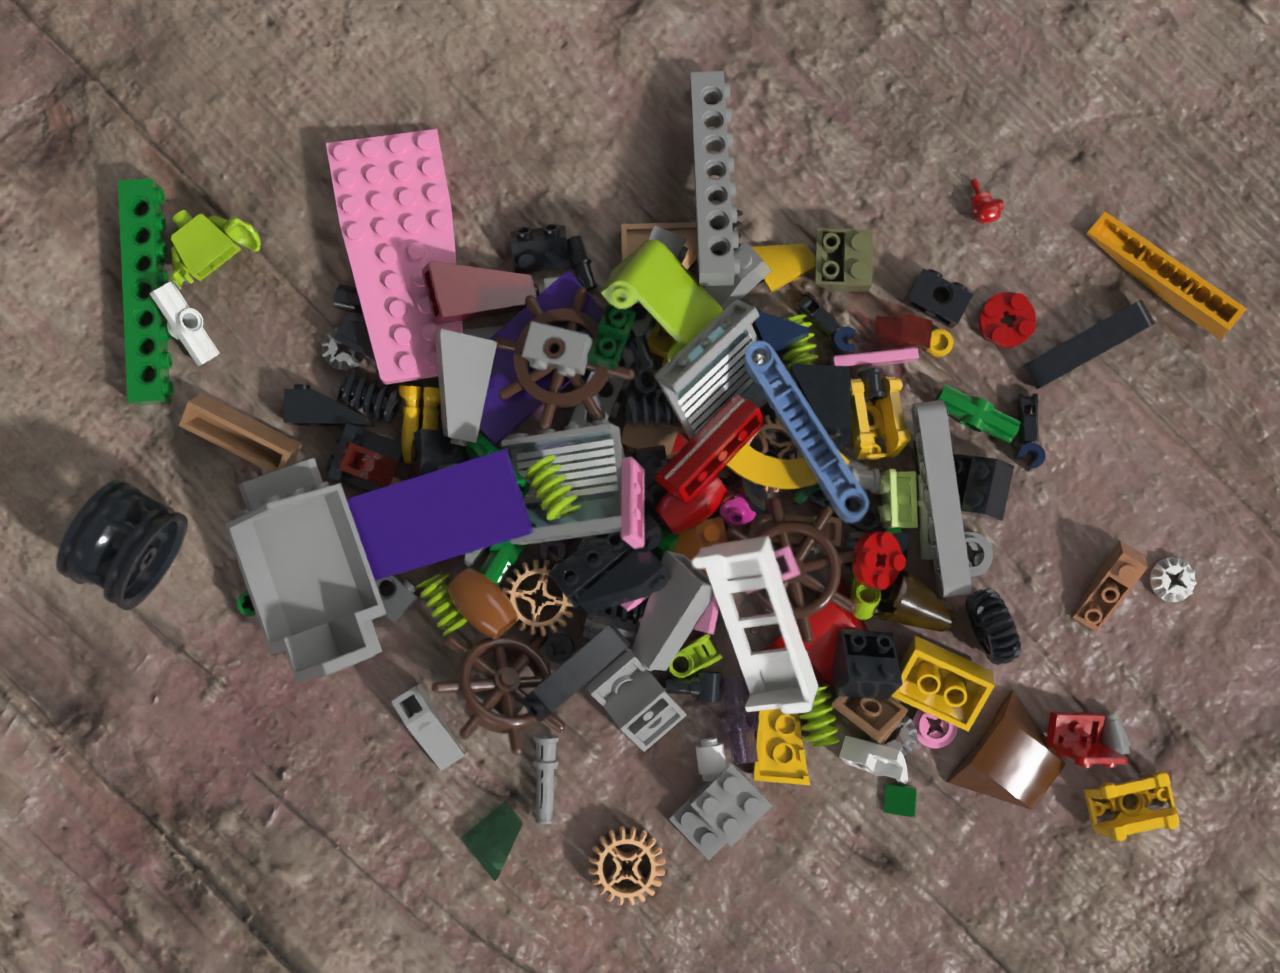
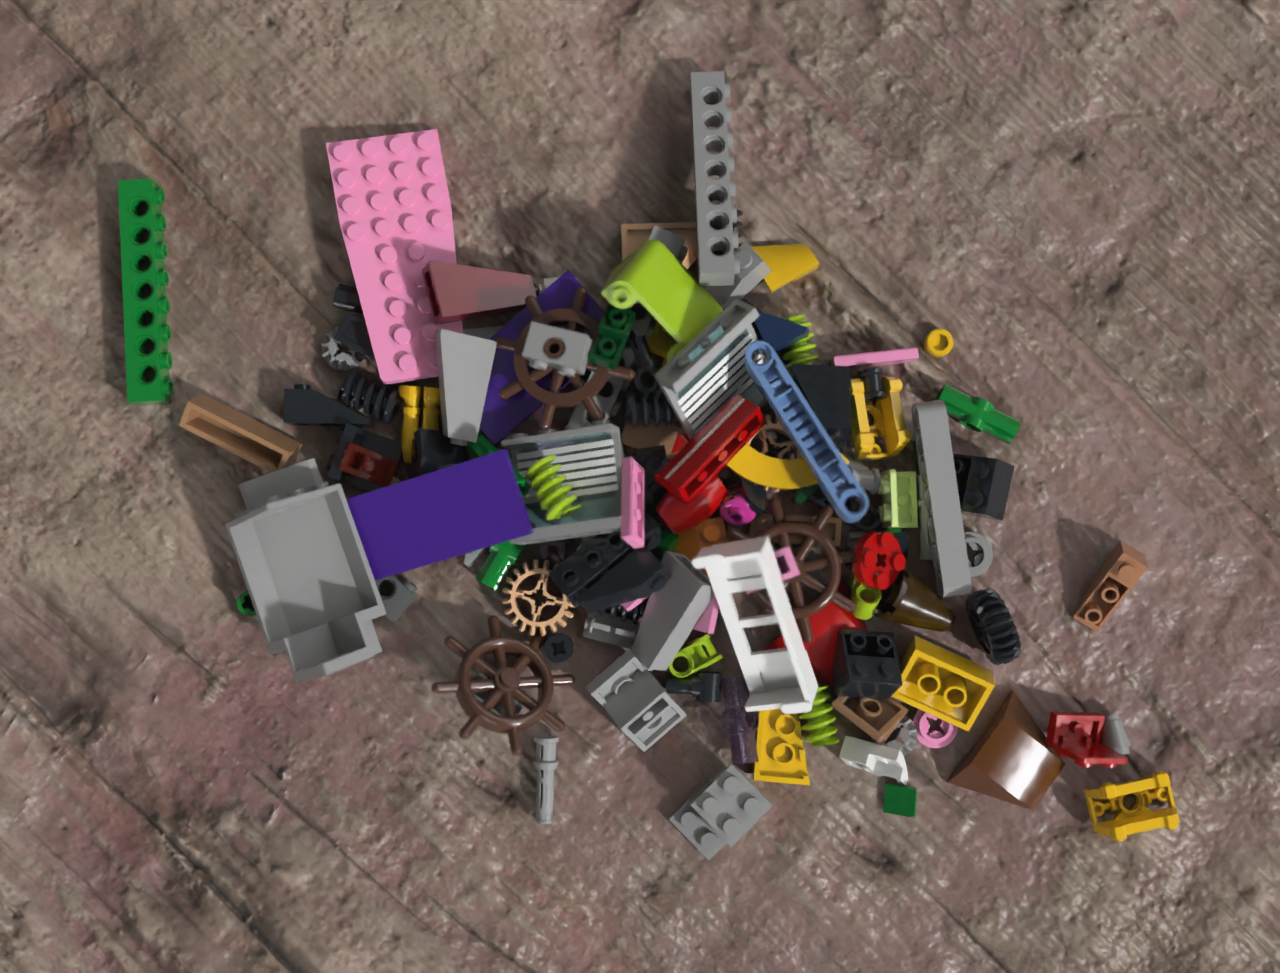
black wheel [56,479,188,611] -> none
white piece [150,281,220,366] -> none
lime torso [171,210,261,290] -> none
light grey slope [391,683,465,771] -> none
lime piece [416,573,468,637] -> none
dark orange piece [447,568,518,639] -> none
clear green wing [461,800,523,881] -> none
black bracket [510,224,570,273] -> none
black slope [521,622,630,723] -> none
black axle [567,235,597,291] -> none
light nougat gear [589,826,665,905] -> none
white brick [695,738,727,781] -> none
black piece [793,291,857,356] -> none
olive slope [815,228,873,292] -> none
clear red slope [873,314,933,349] -> none
black brick [903,268,973,329] -> none
red piece [970,178,1004,224] -> none
red plate [978,292,1036,349] -> none
black piece [1015,393,1046,471] -> none
black beam [1023,299,1156,390] -> none
light orange slope [1087,212,1247,340] -> none
white gear [1150,557,1197,602] -> none

